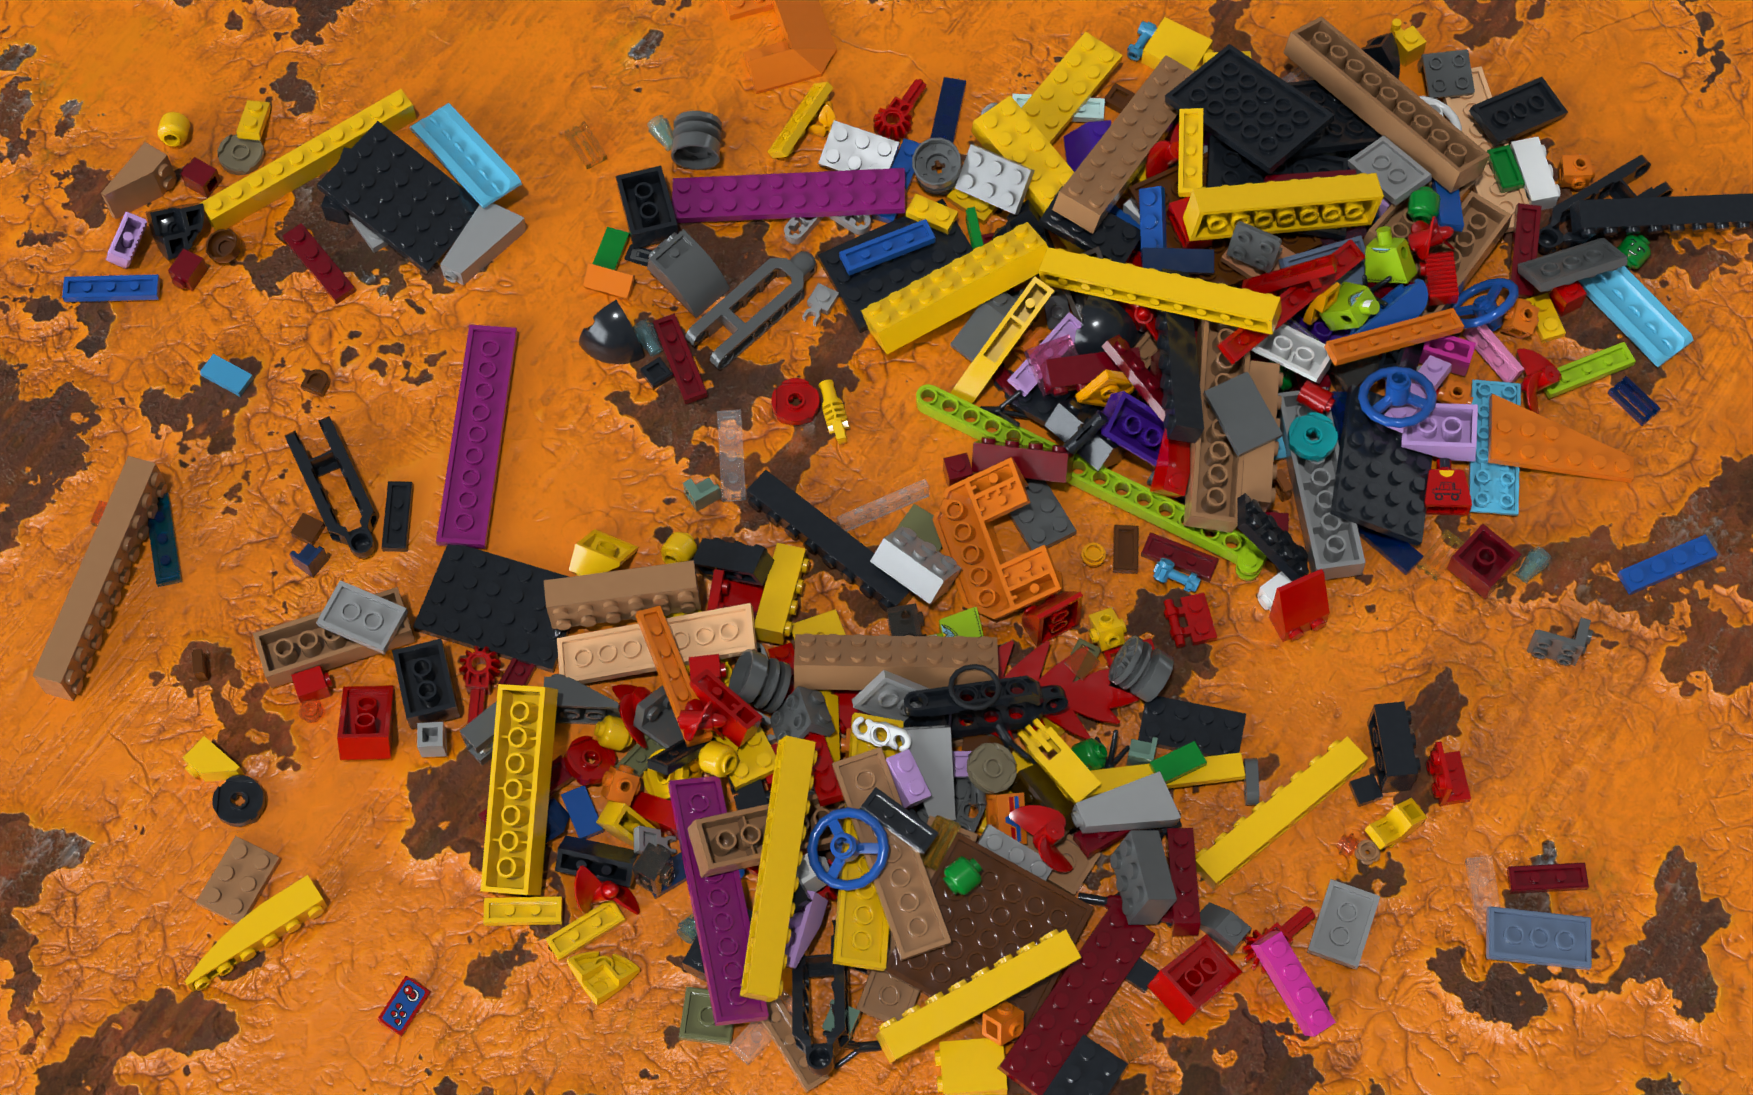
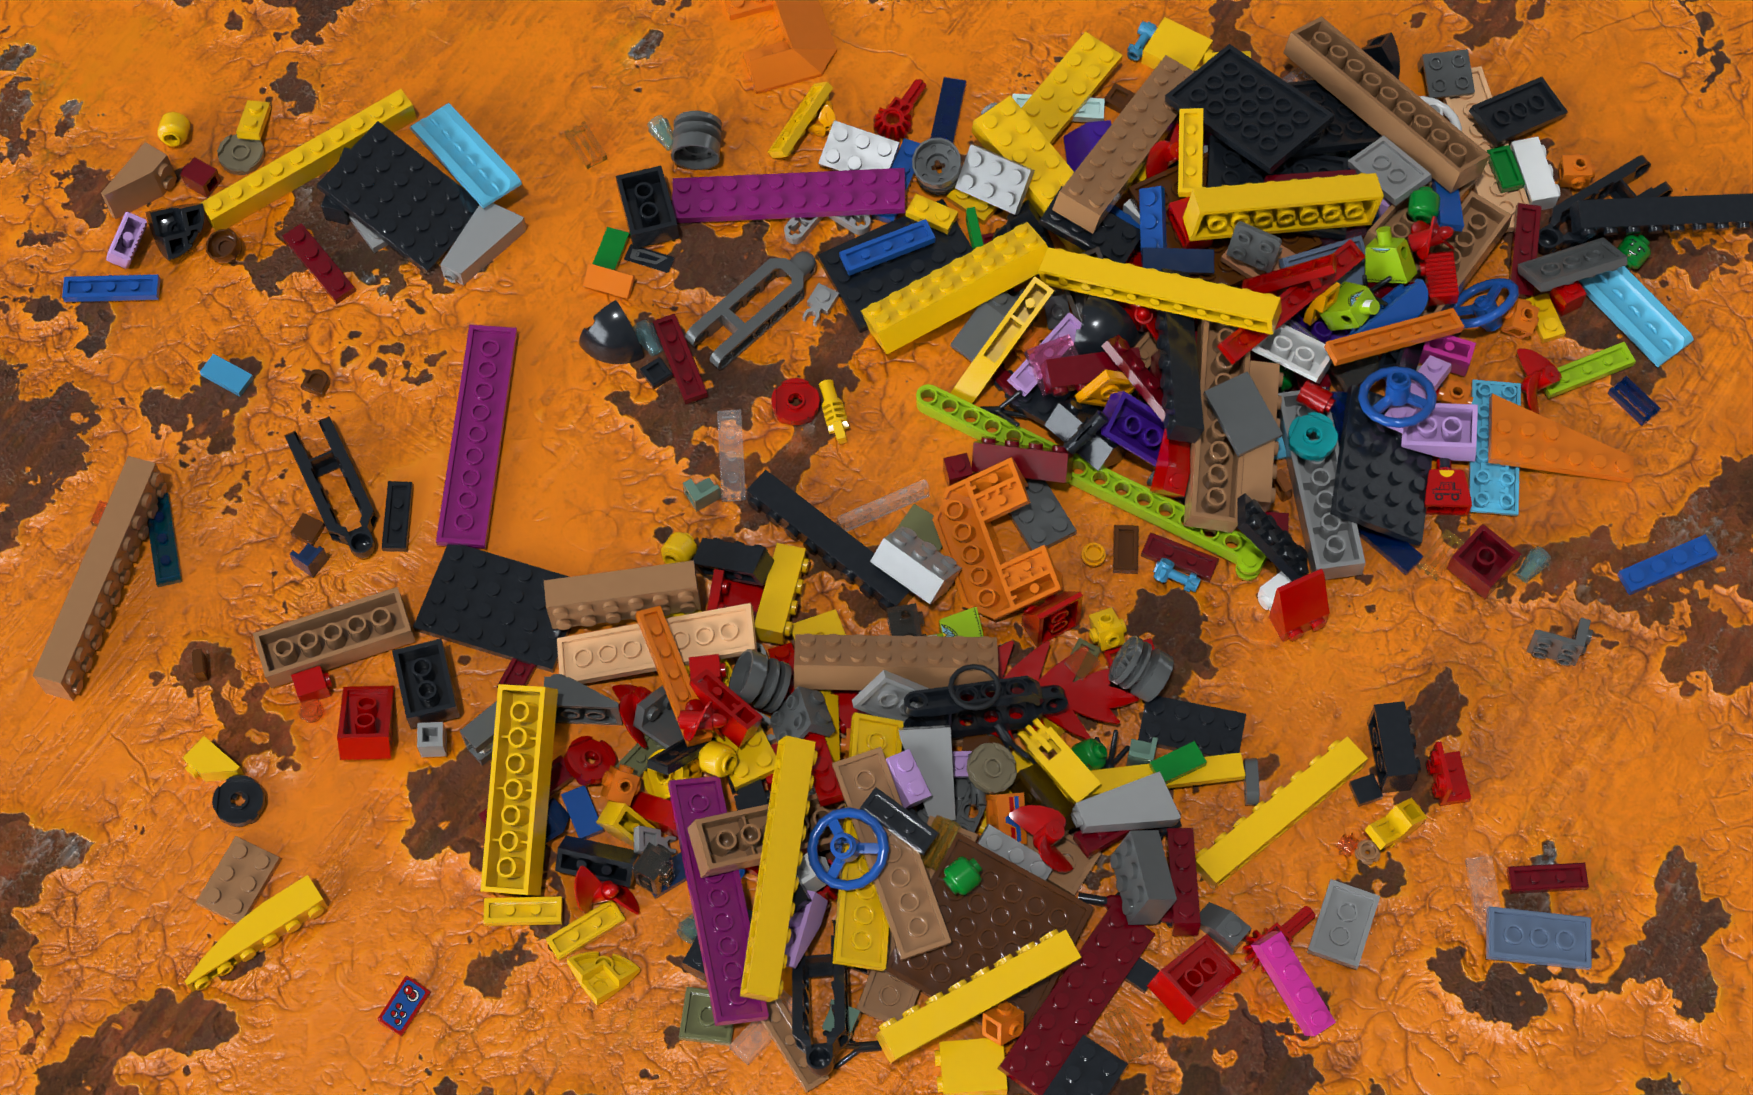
dark red brick [168,248,208,291] -> none
light grey plate [316,580,408,655] -> none
red gear [459,646,502,724] -> none
yellow slope [569,529,638,576] -> none
yellow head [594,715,633,751] -> none
dark grey piece [647,229,730,318] -> none
white piece [852,716,911,752] -> none
red plate [1163,592,1217,648] -> none
yellow brick [1390,18,1427,67] -> none
bright pink tile [1463,324,1524,383] -> none

